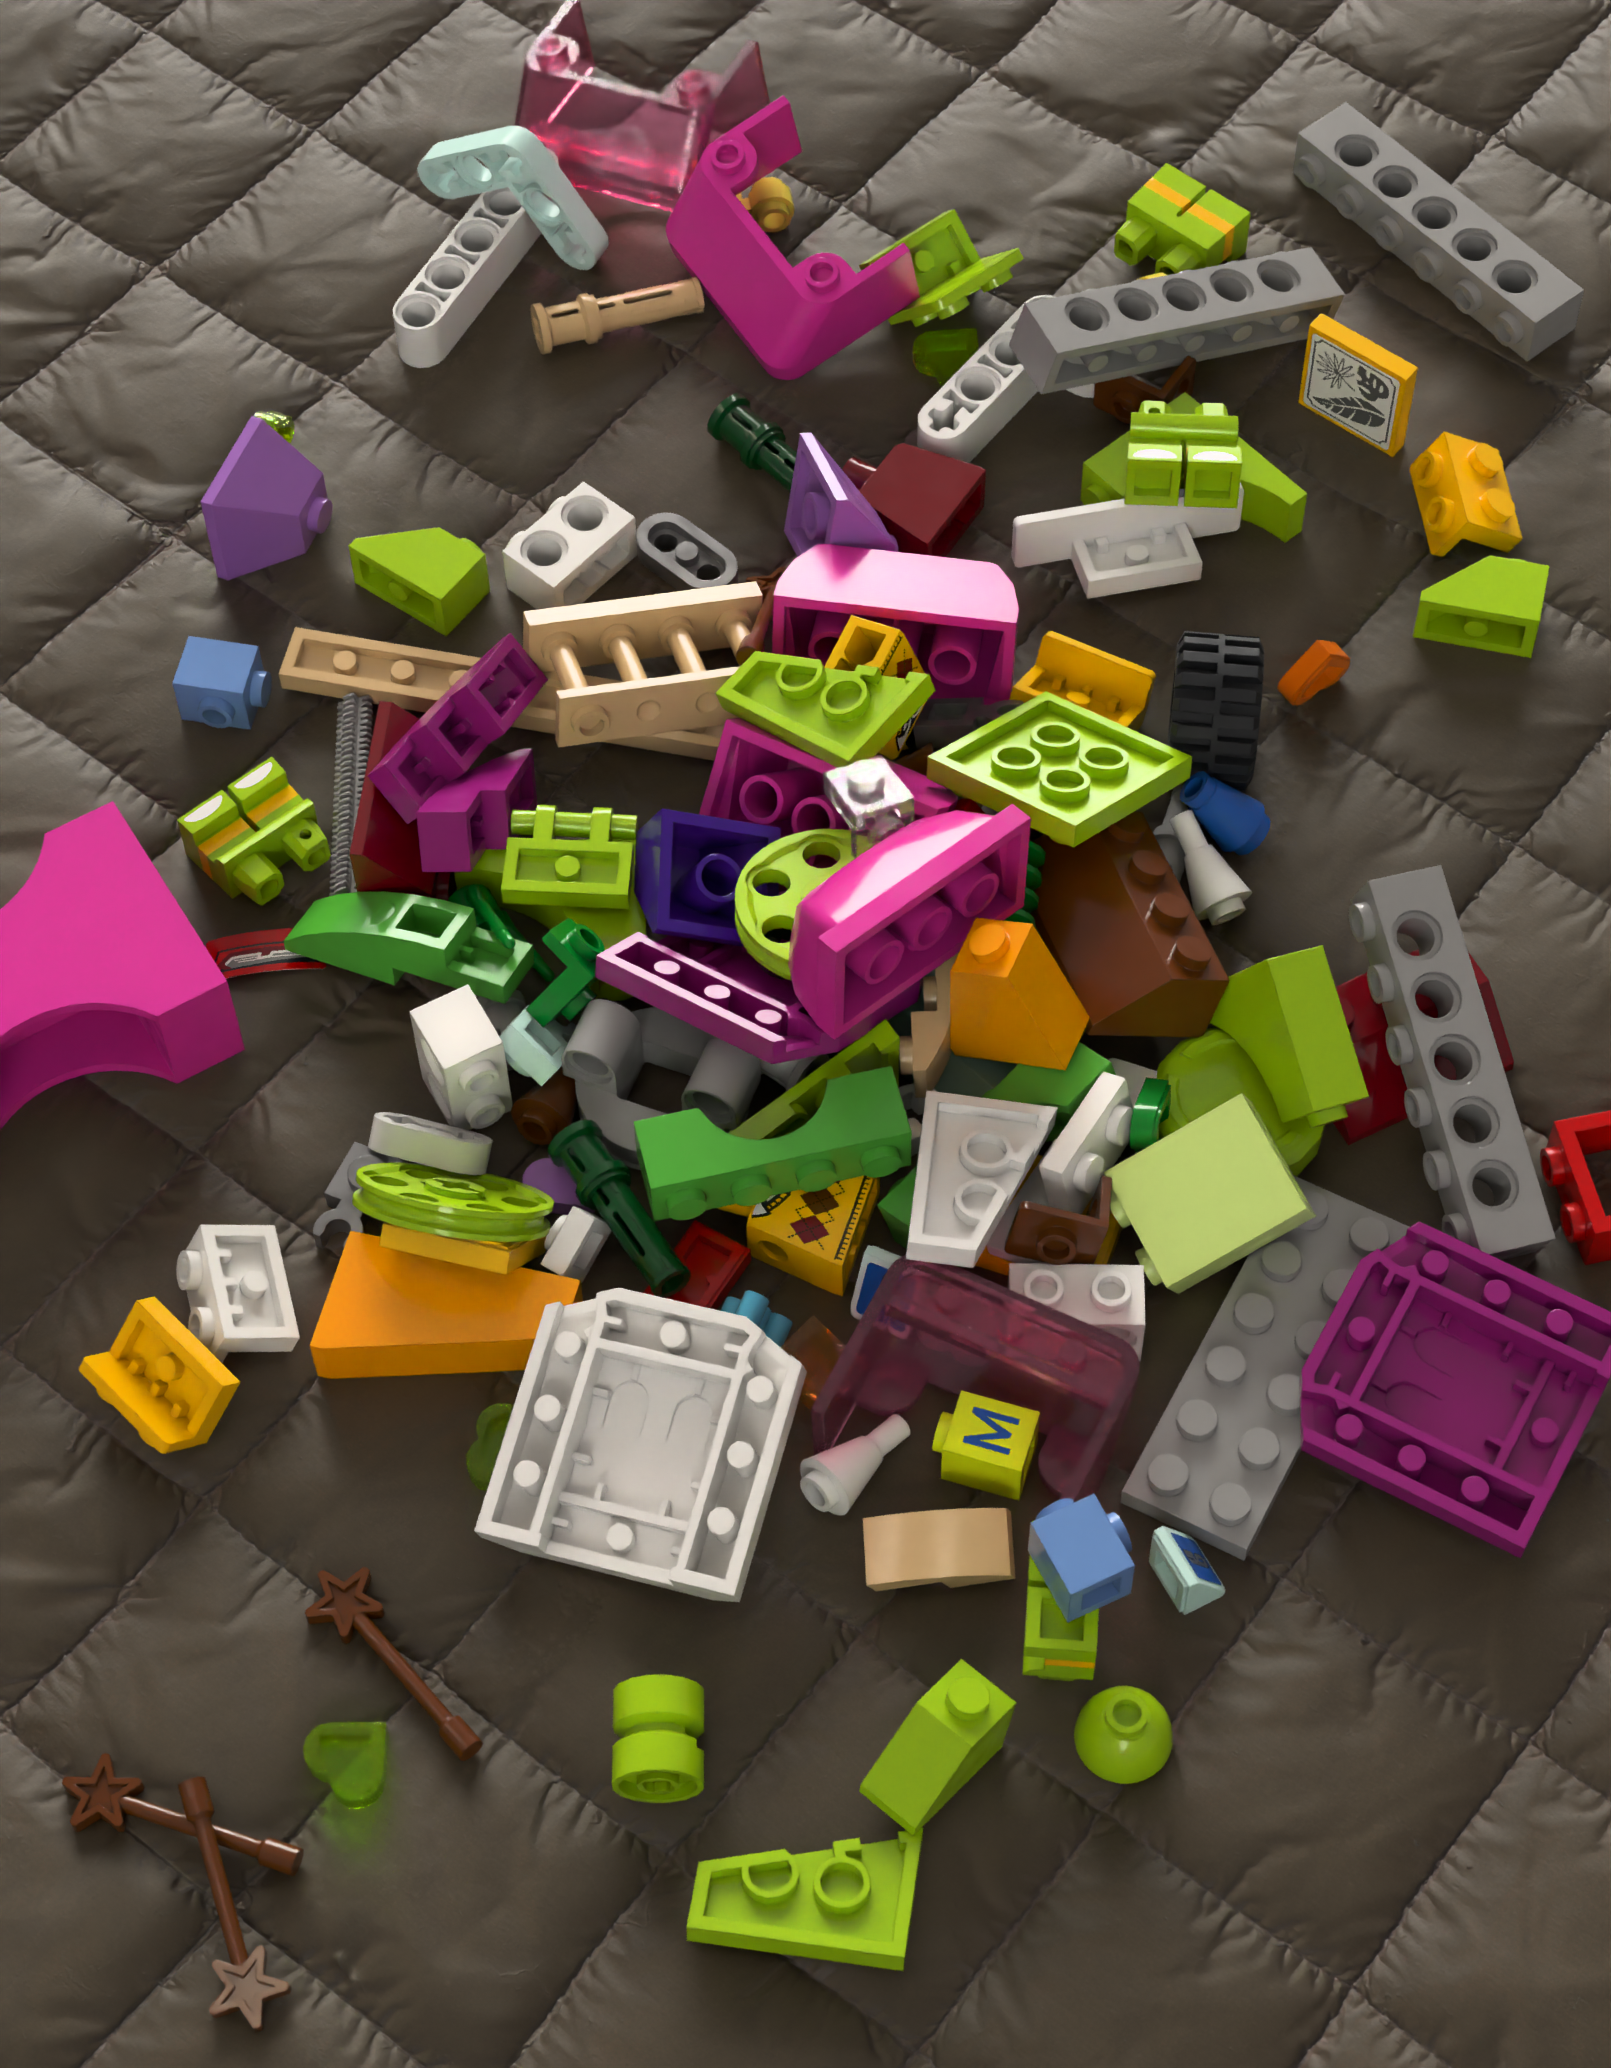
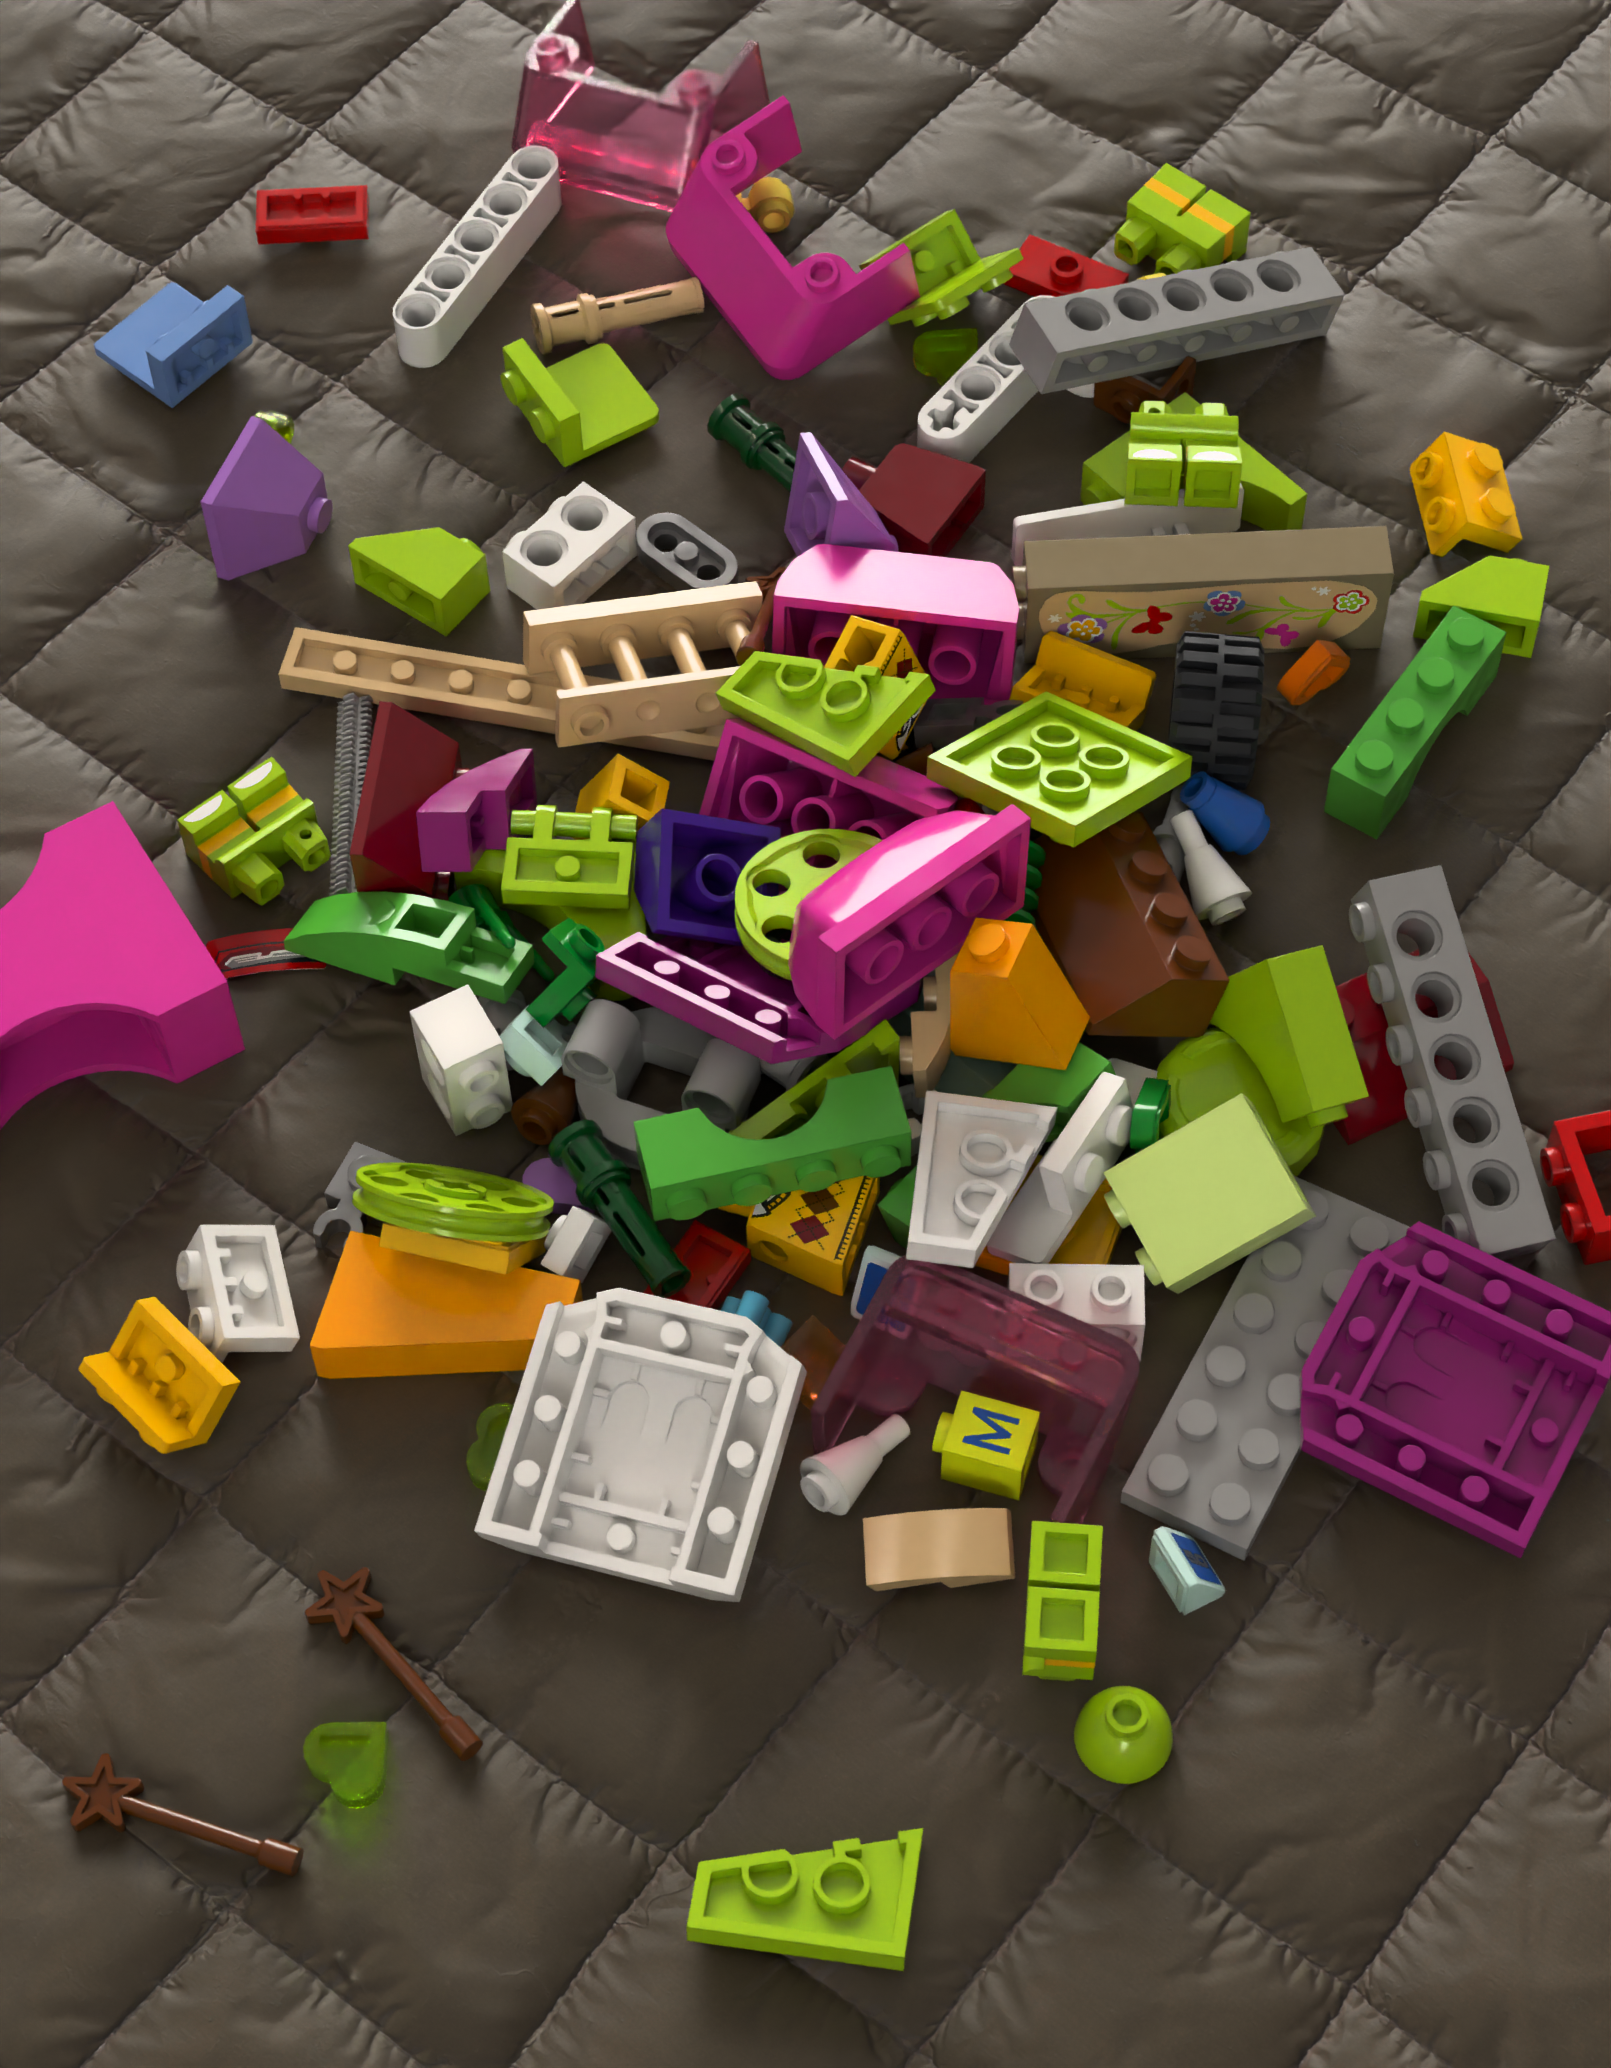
medium blue brick [172,636,272,730] -> none
reddish brown piece [178,1777,291,2032] -> none
magenta slope [368,633,548,824] -> none
white beam [368,1112,493,1175] -> none
light aqua beam [417,126,609,270] -> none
lime wheel [612,1675,704,1803] -> none
clear bracket [823,755,914,859] -> none
lime slope [859,1659,1017,1836] -> none
reddish brown bracket [1004,1175,1112,1265] -> none
medium blue brick [1028,1494,1135,1623] -> none
light grey brick [1293,102,1584,362] -> none
tile [1298,313,1418,457] -> none
none -> medium blue bracket [94,282,253,408]
none -> red plate [256,185,369,244]
none -> lime bracket [500,338,659,468]
none -> yellow brick [571,754,670,840]
none -> red plate [1003,234,1129,297]
none -> brick [1012,526,1394,663]
none -> bright green arch [1324,605,1507,840]

